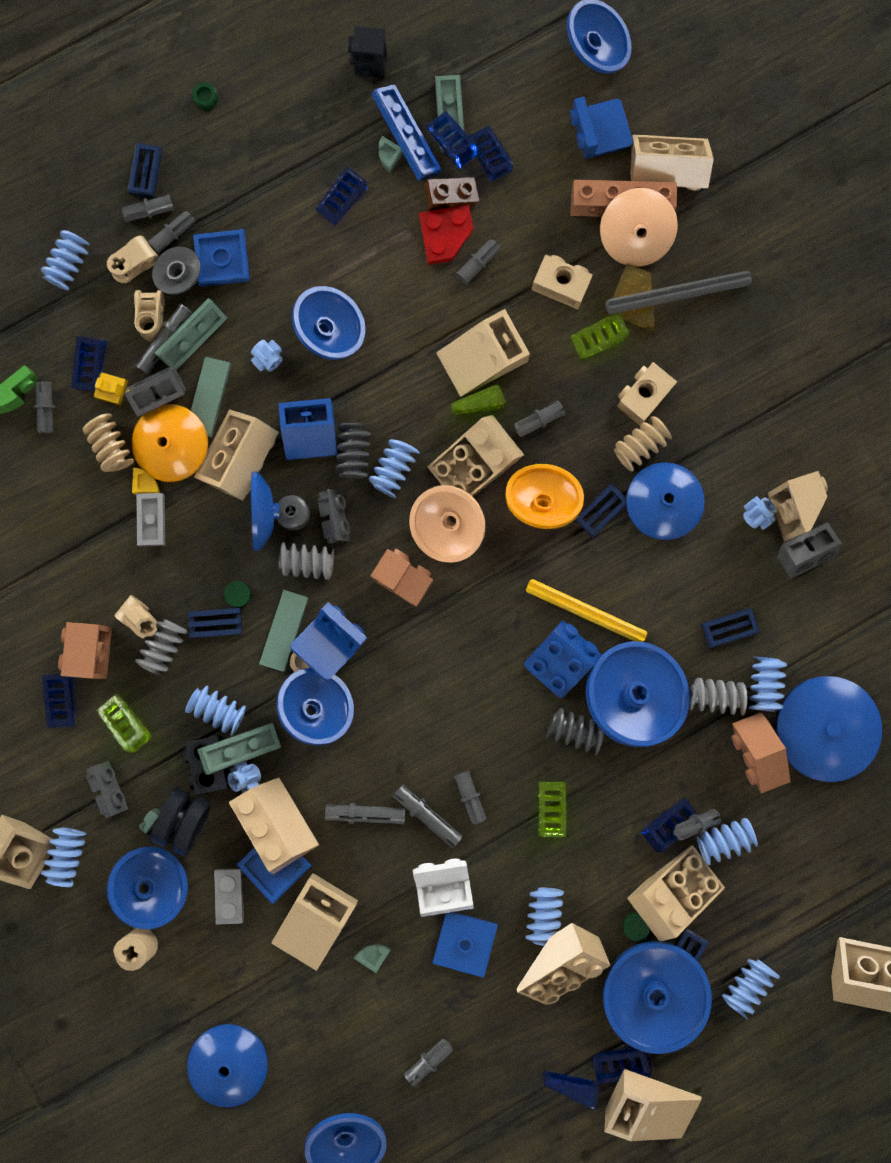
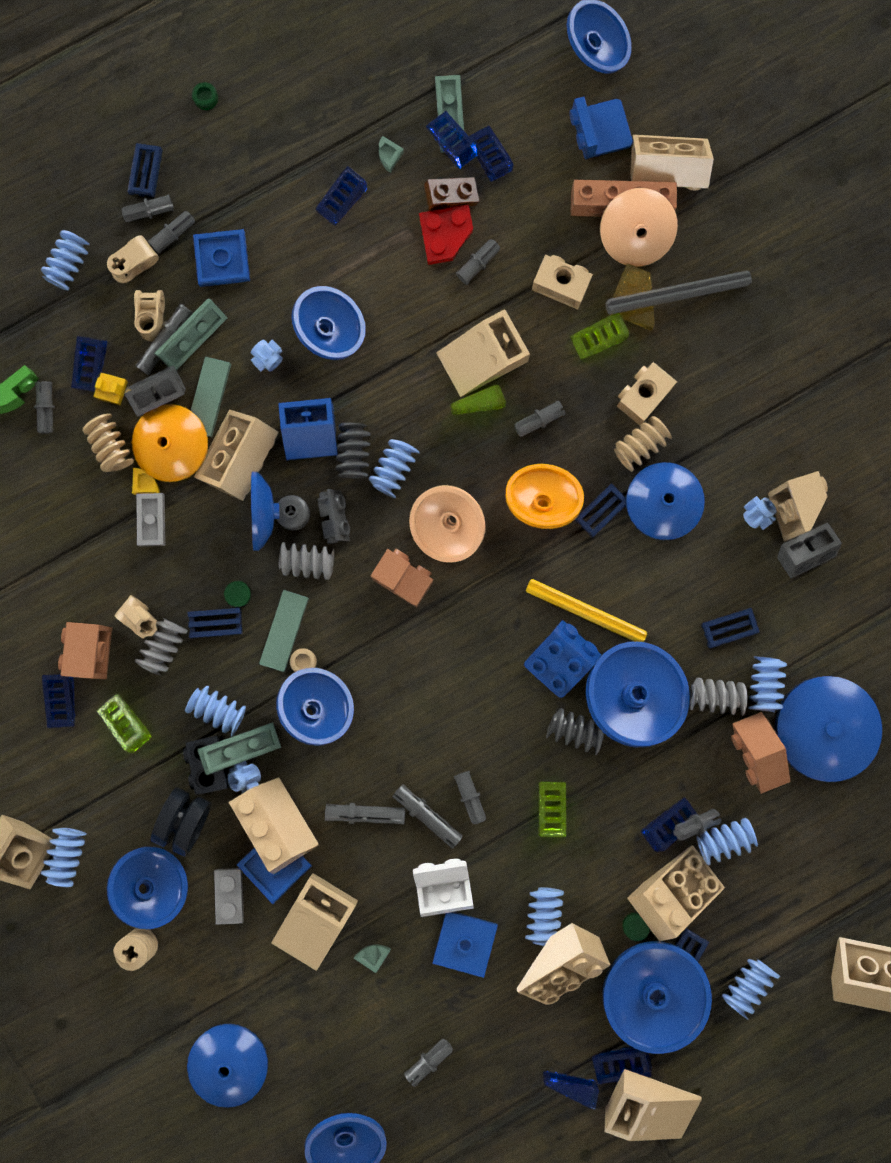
dark grey hinge [86,761,128,819] -> none
sand green tile [139,808,160,835] -> none
dark grey dish [152,247,201,295] -> none
bracket [290,602,367,681] -> none
black brick [348,26,388,78] -> none
blue tile [372,84,442,181] -> none
tan slope [428,415,524,497] -> none

